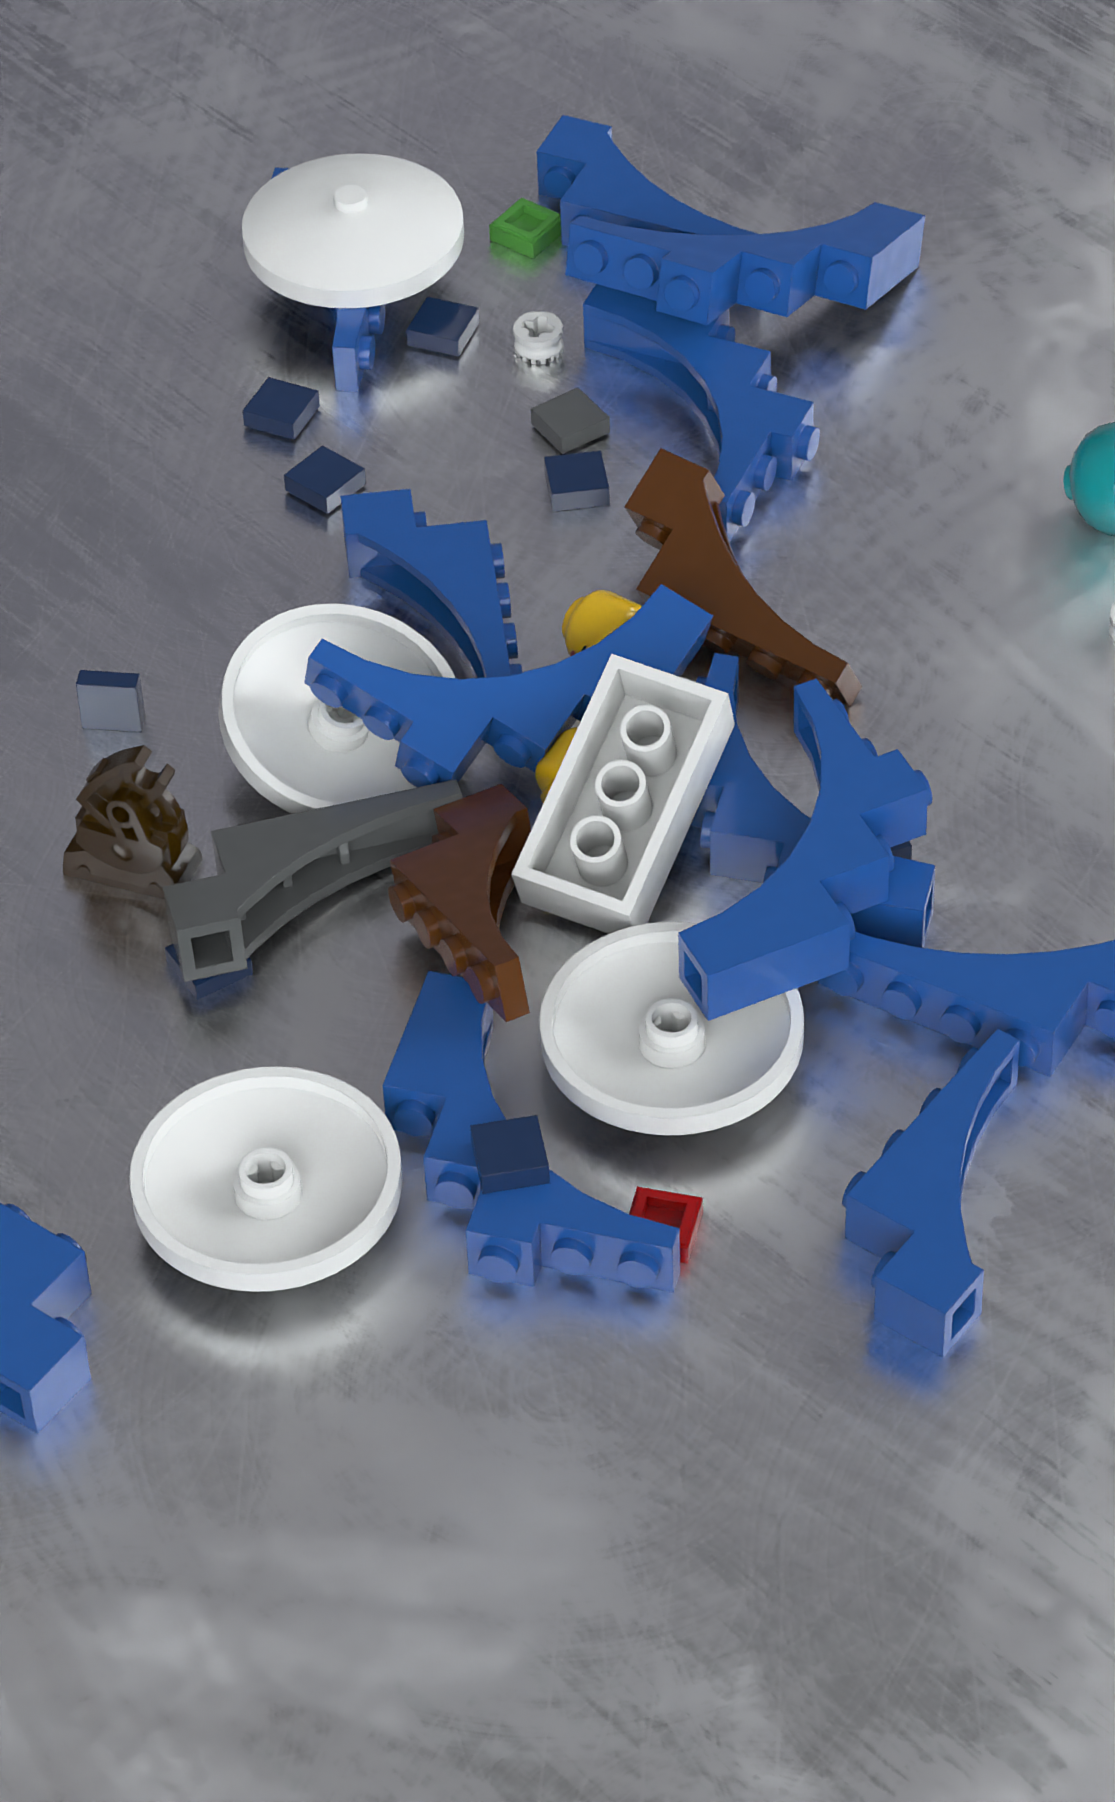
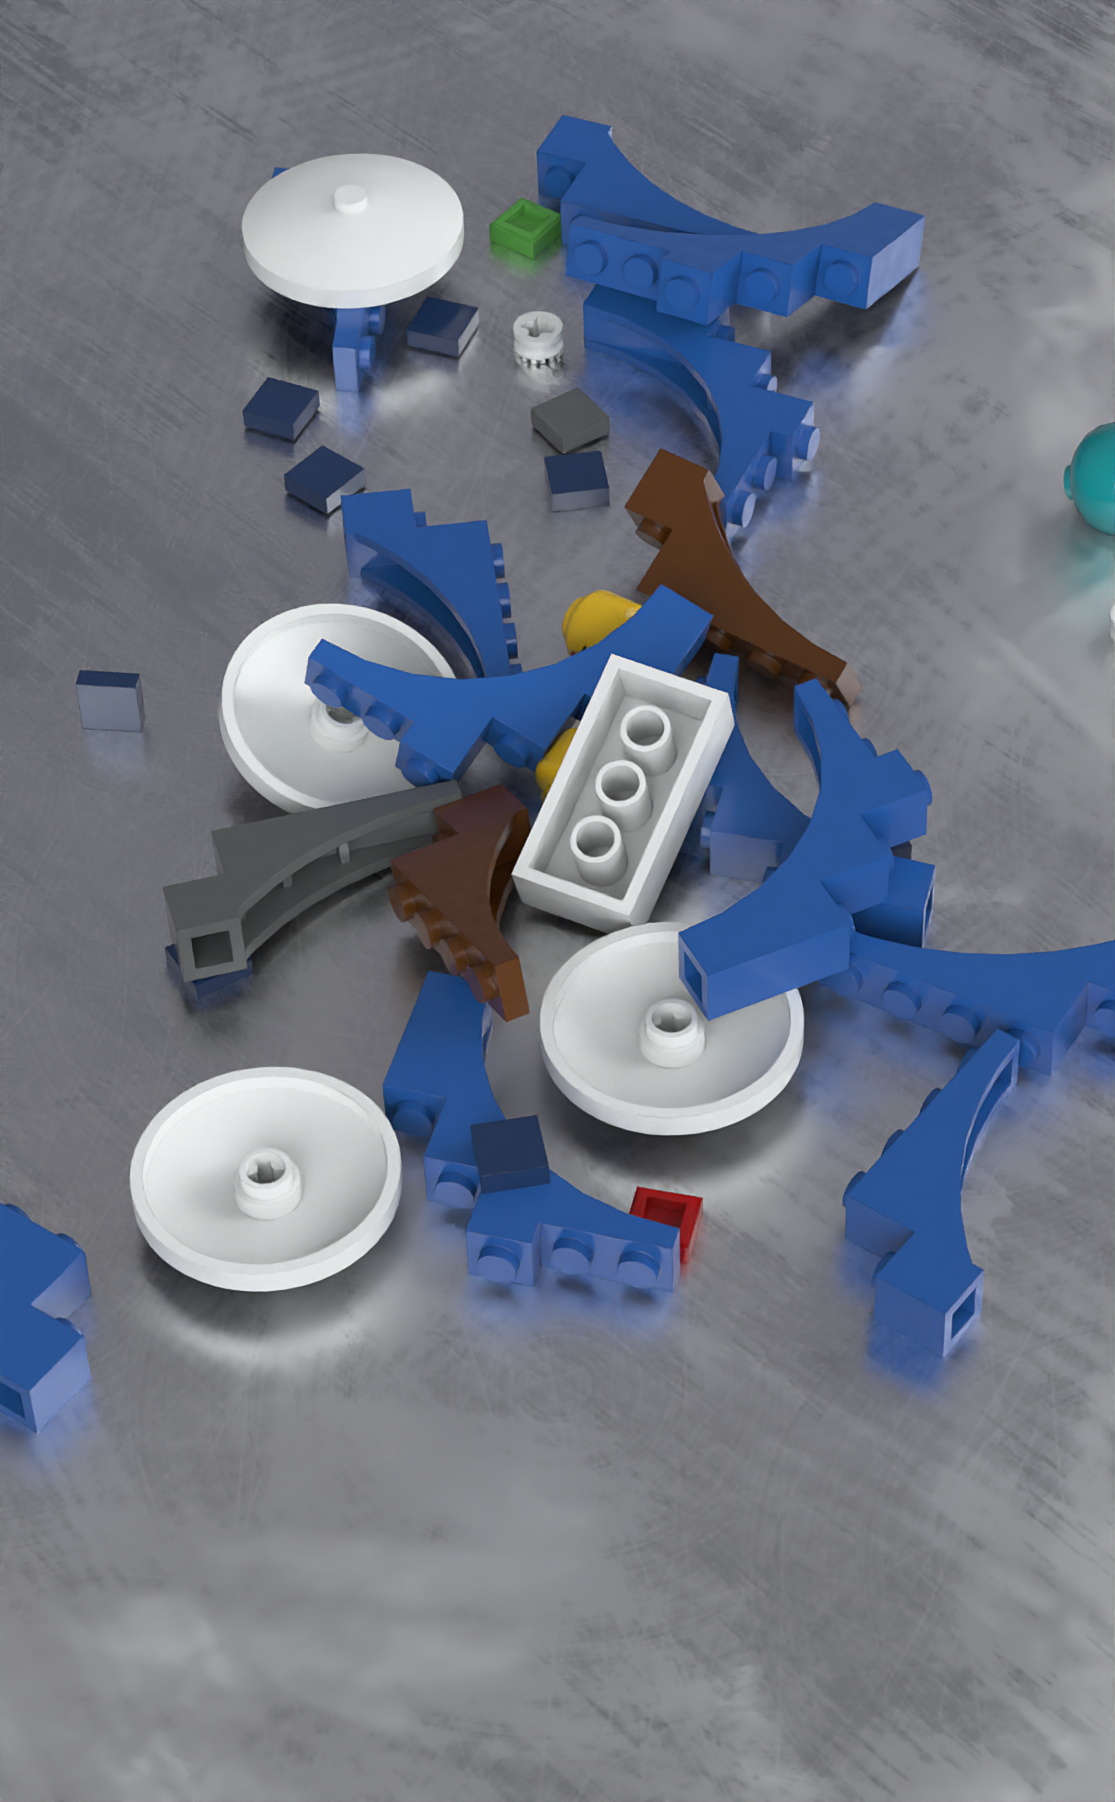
dark brown piece [63,745,203,899] -> none

